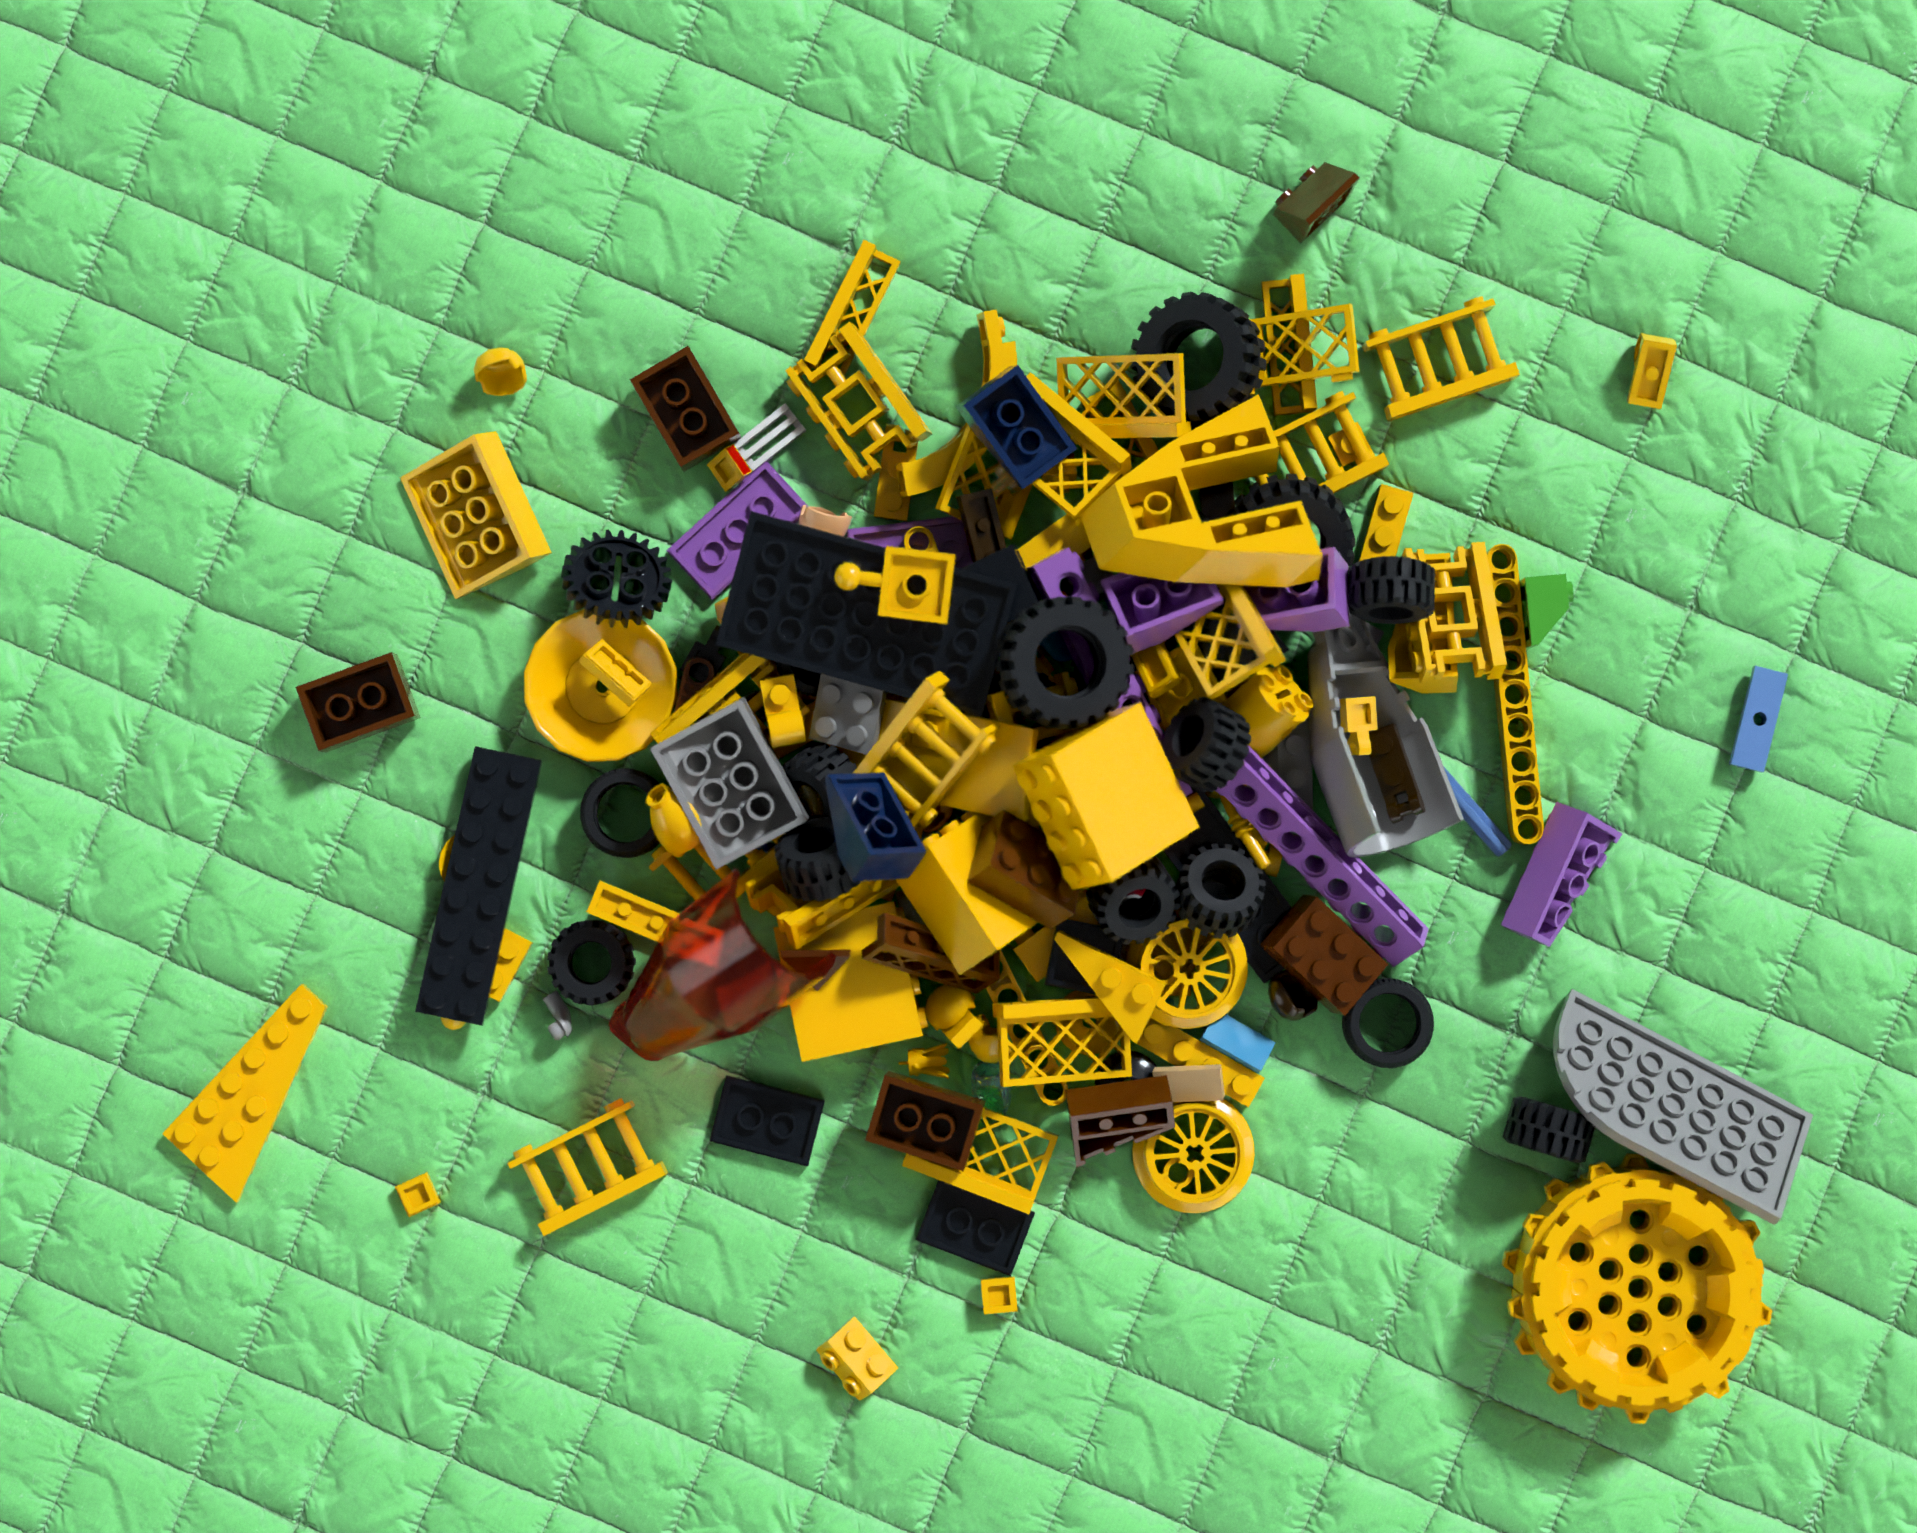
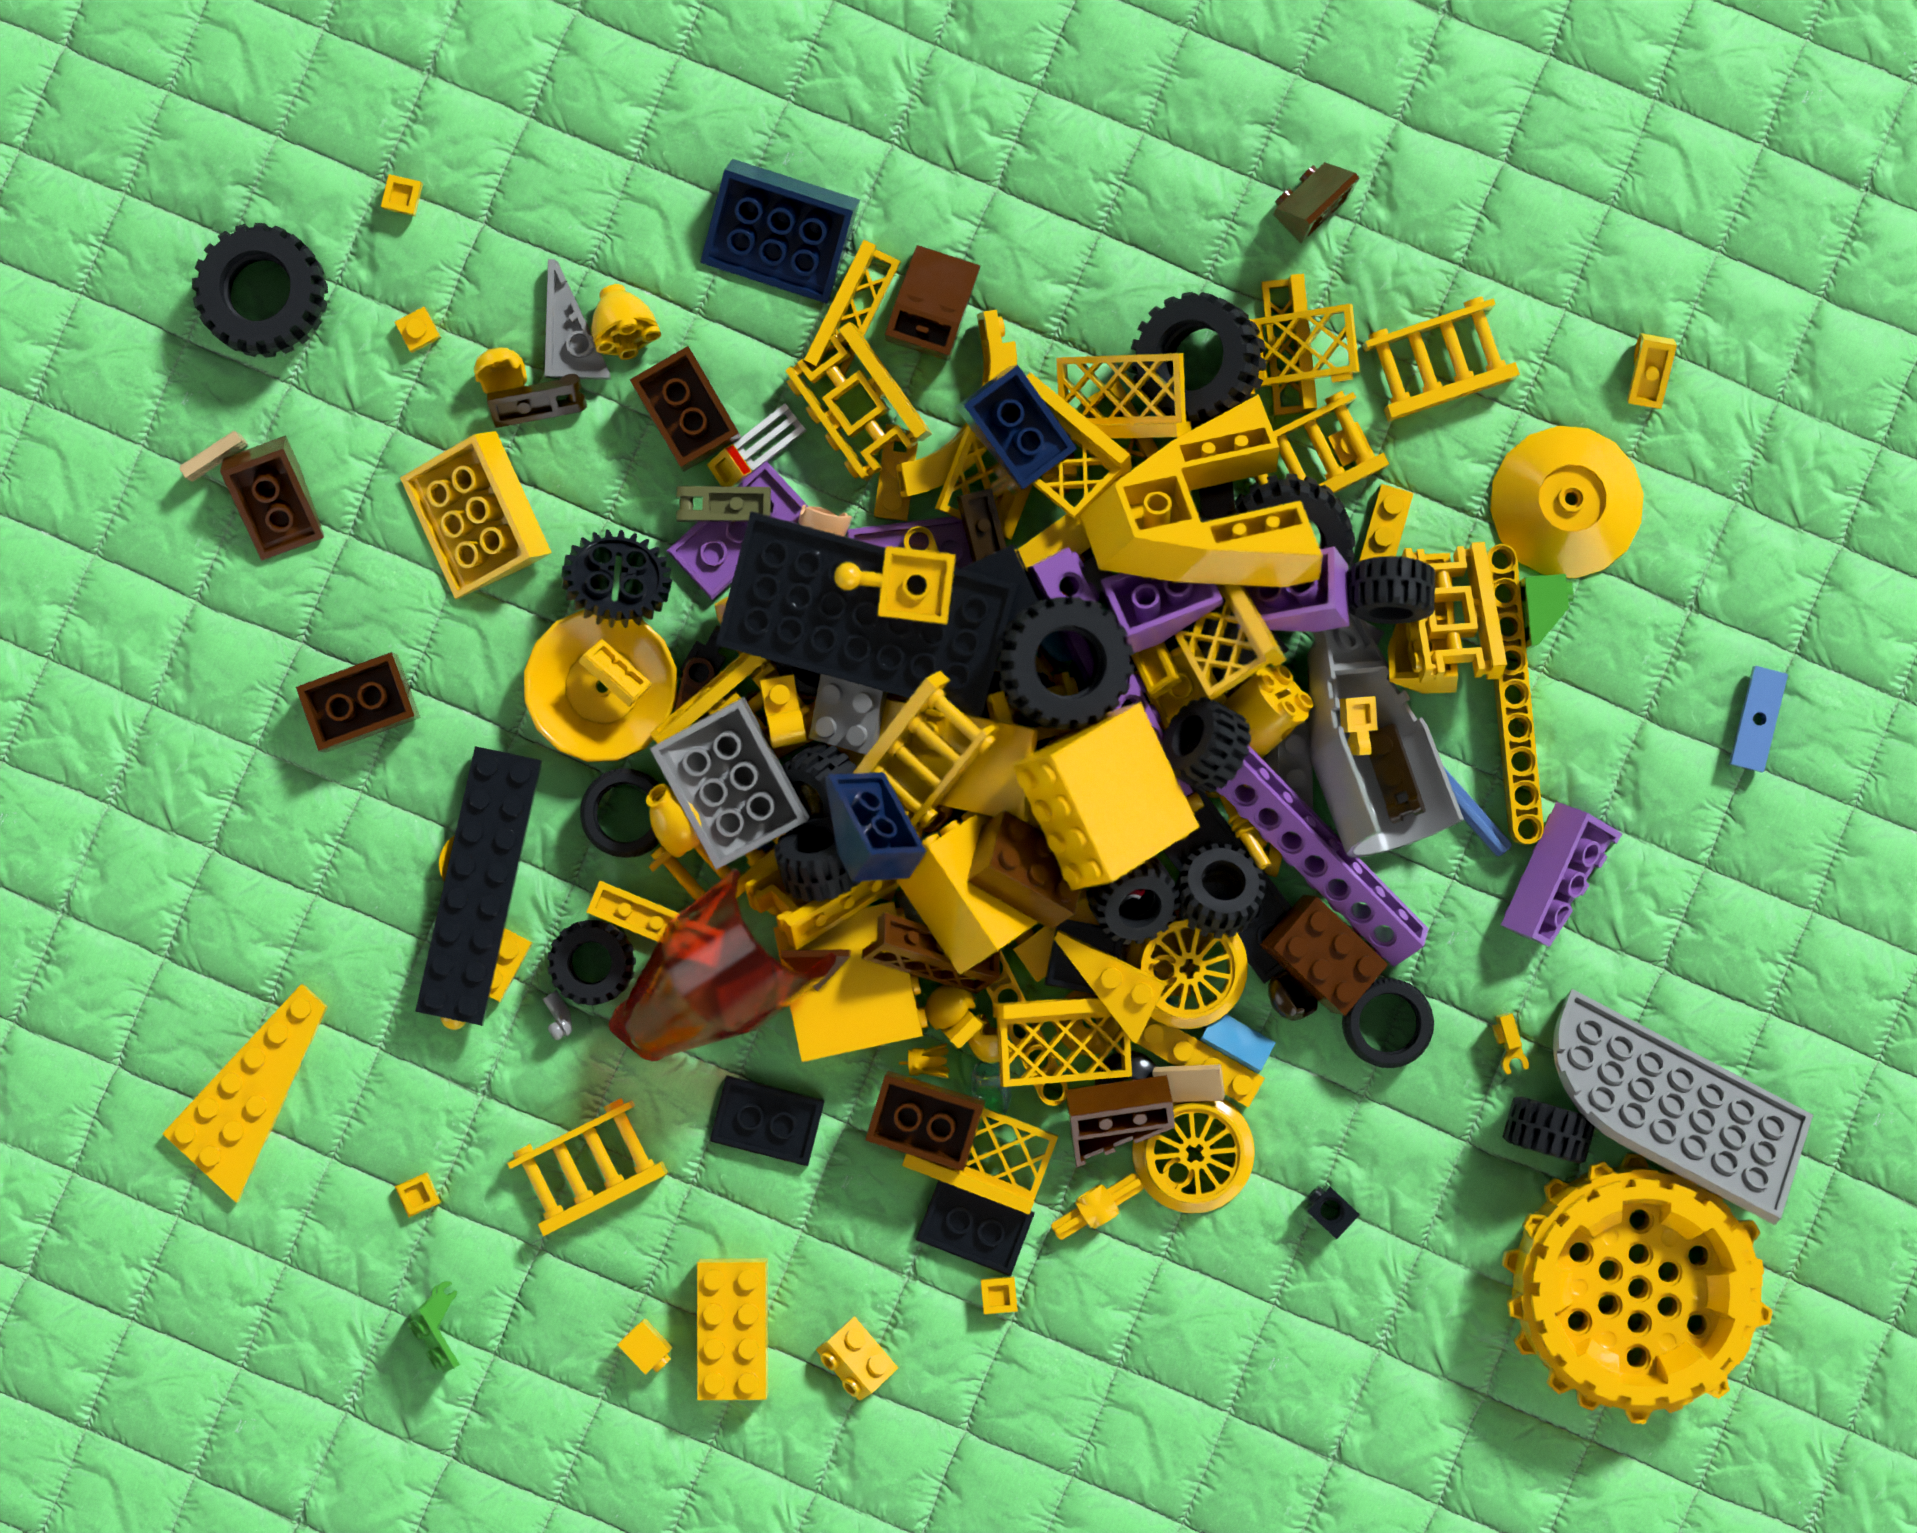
none -> tan tile [179,431,248,482]
none -> black tyre [192,223,328,358]
none -> reddish brown slope [220,435,324,561]
none -> yellow plate [381,174,423,216]
none -> yellow plate [395,307,441,353]
none -> bright green plate [408,1281,460,1373]
none -> dark brown plate [487,374,587,428]
none -> light grey wing [545,259,611,380]
none -> yellow piece [591,284,661,360]
none -> yellow brick [617,1318,673,1375]
none -> olive plate [676,486,771,522]
none -> yellow brick [697,1258,768,1400]
none -> dark blue slope [700,159,860,304]
none -> reddish brown slope [885,245,981,362]
none -> yellow axle [1051,1173,1144,1240]
none -> black brick [1304,1184,1360,1239]
none -> yellow dish [1490,426,1644,579]
none -> yellow plate [1492,1013,1529,1075]

